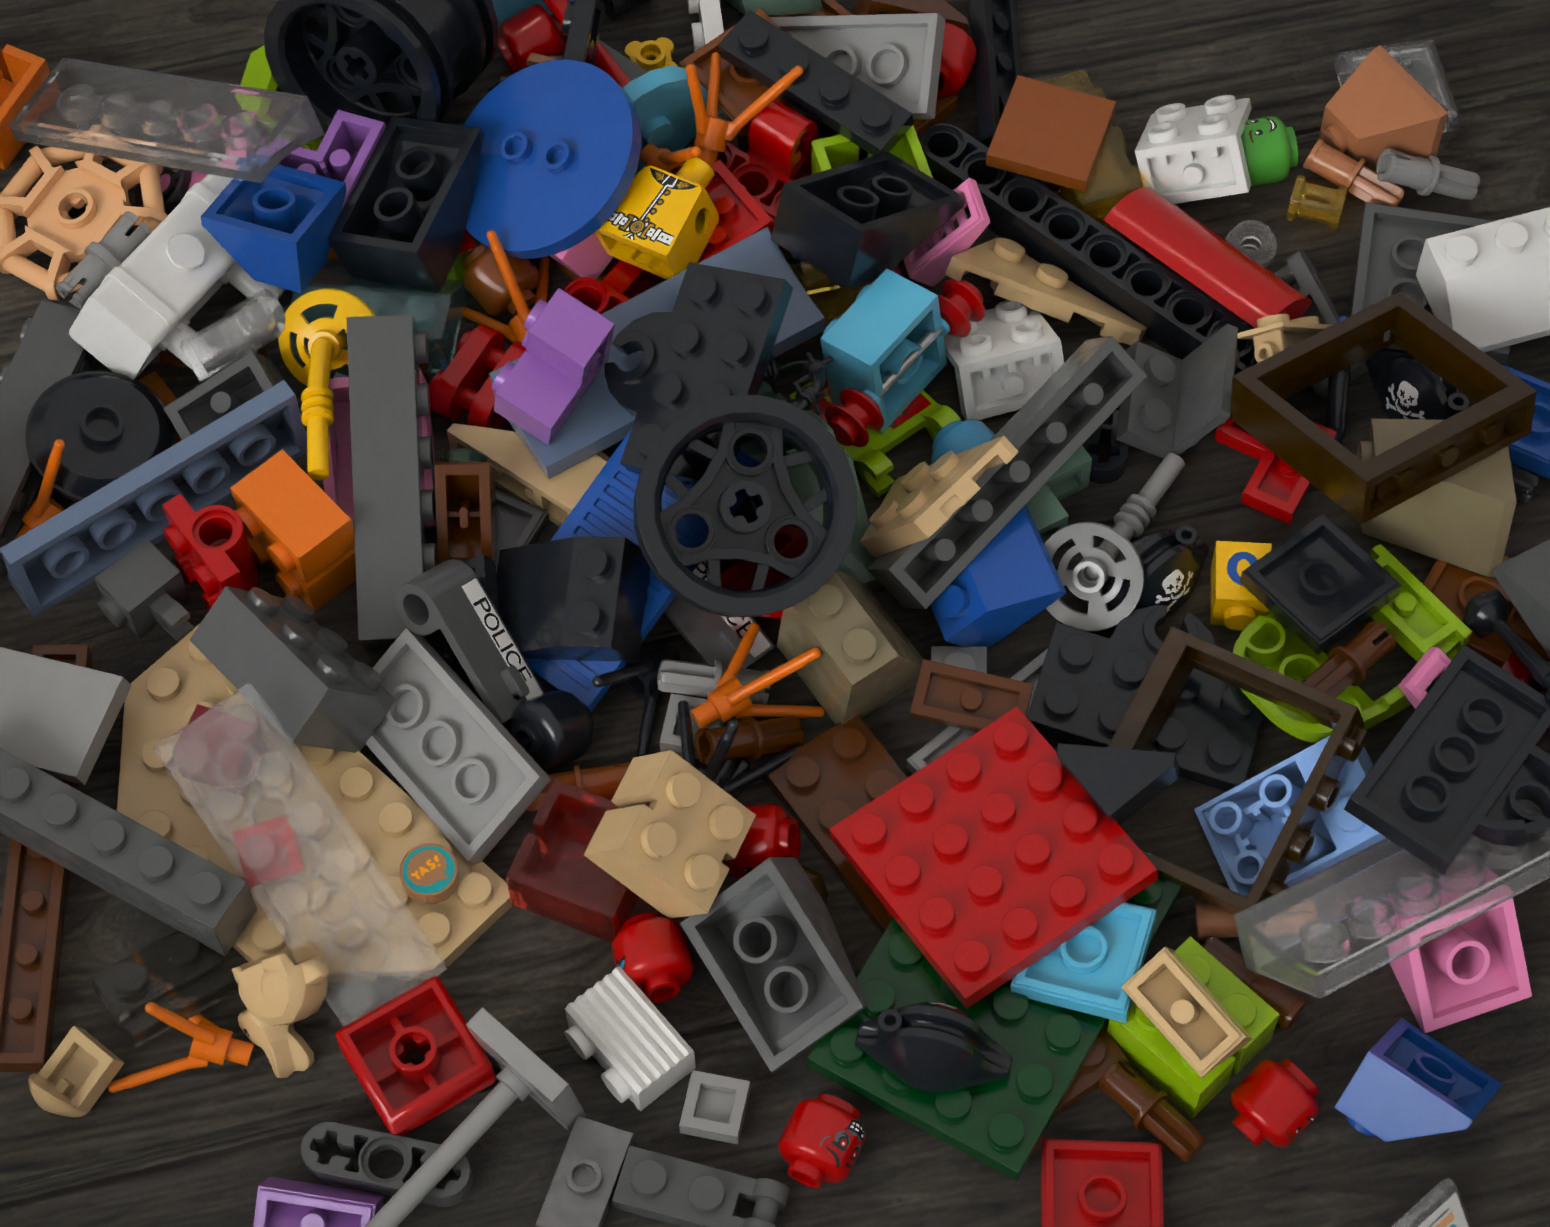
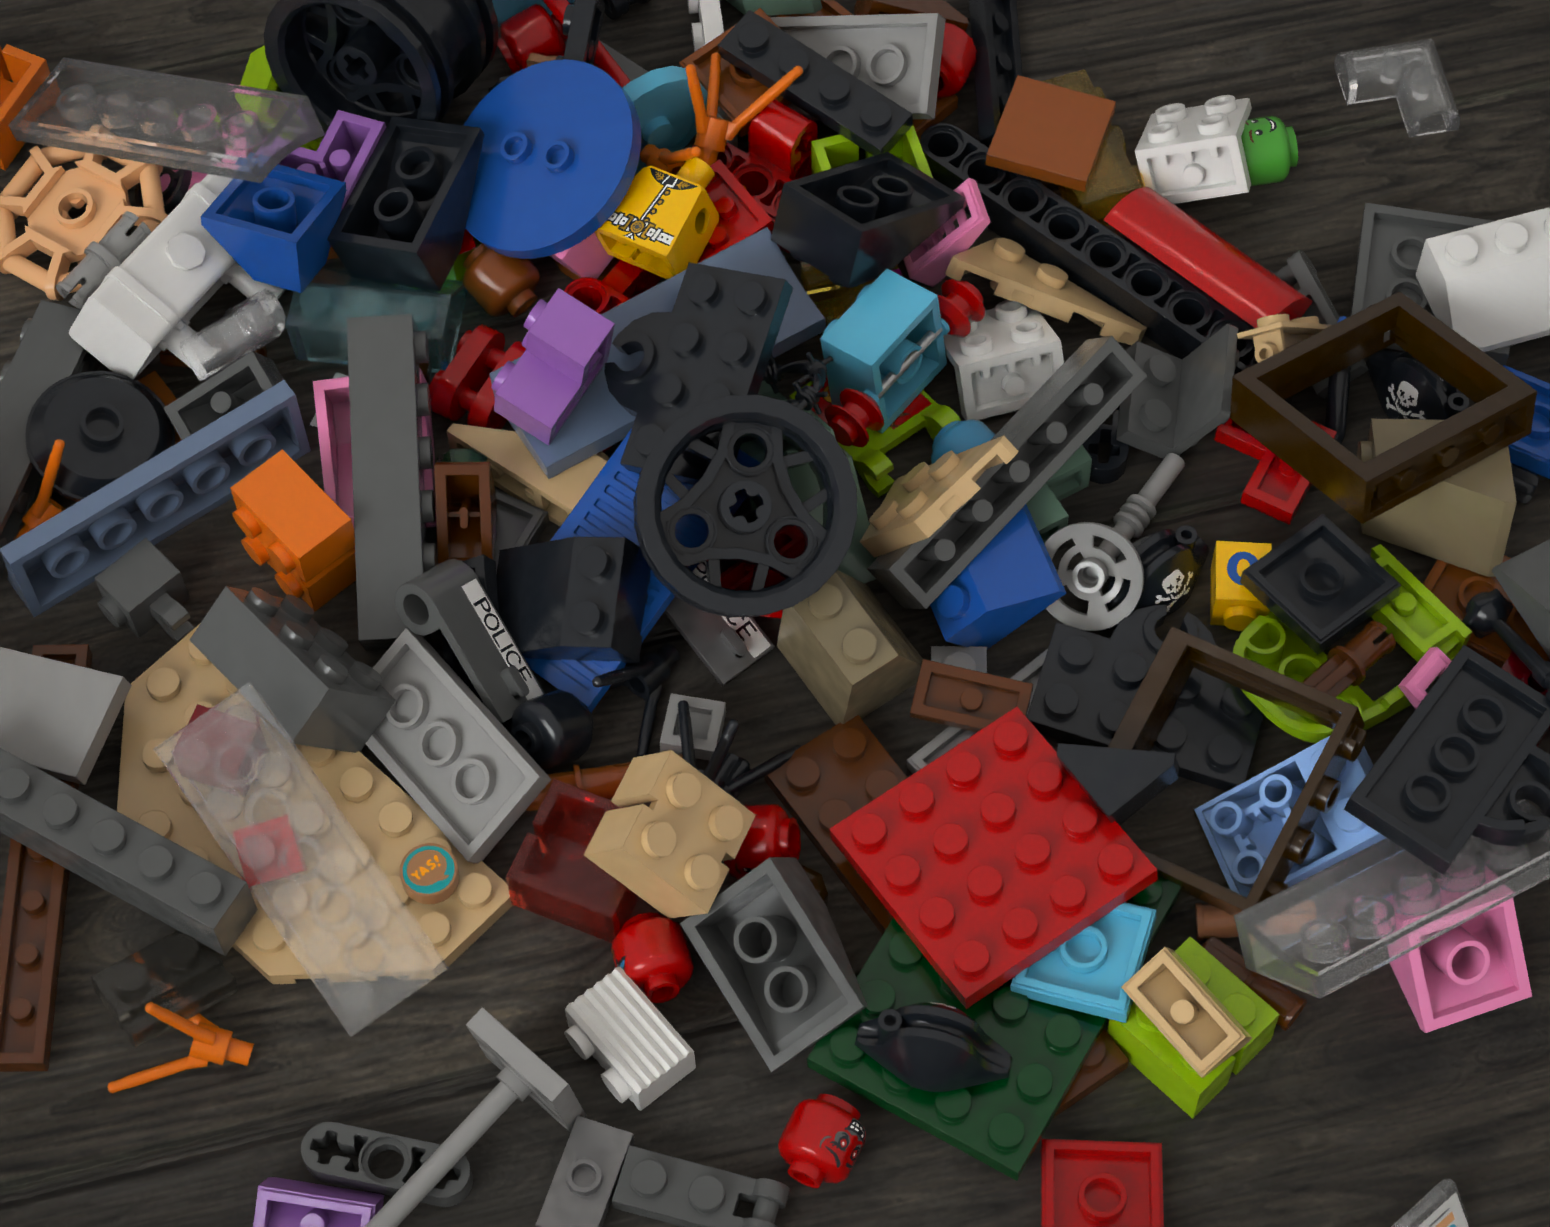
tan plate [28,1026,124,1117] -> none
red plate [162,494,260,610] -> none
tan animal [232,942,330,1078] -> none
yellow dish [278,288,376,481] -> none
red brick [335,976,496,1136] -> none
orange plant [458,230,550,343] -> none
yellow plate [625,37,677,72] -> none
light grey axle [657,659,770,704] -> none
light grey plate [679,1070,751,1145] -> none
orange plant [690,623,825,728] -> none
reddish brown axle [694,716,805,765] -> none
reddish brown axle [1097,1059,1205,1162] -> none
clear plate [1225,220,1277,267] -> none
red head [1230,1058,1320,1148] -> none
clear yellow bush [1286,175,1349,232] -> none
nougat axle [1303,139,1405,207] -> none
nougat slope [1319,45,1448,172] -> none
slope [1334,1018,1502,1142] -> none
light grey axle [1376,148,1480,200] -> none

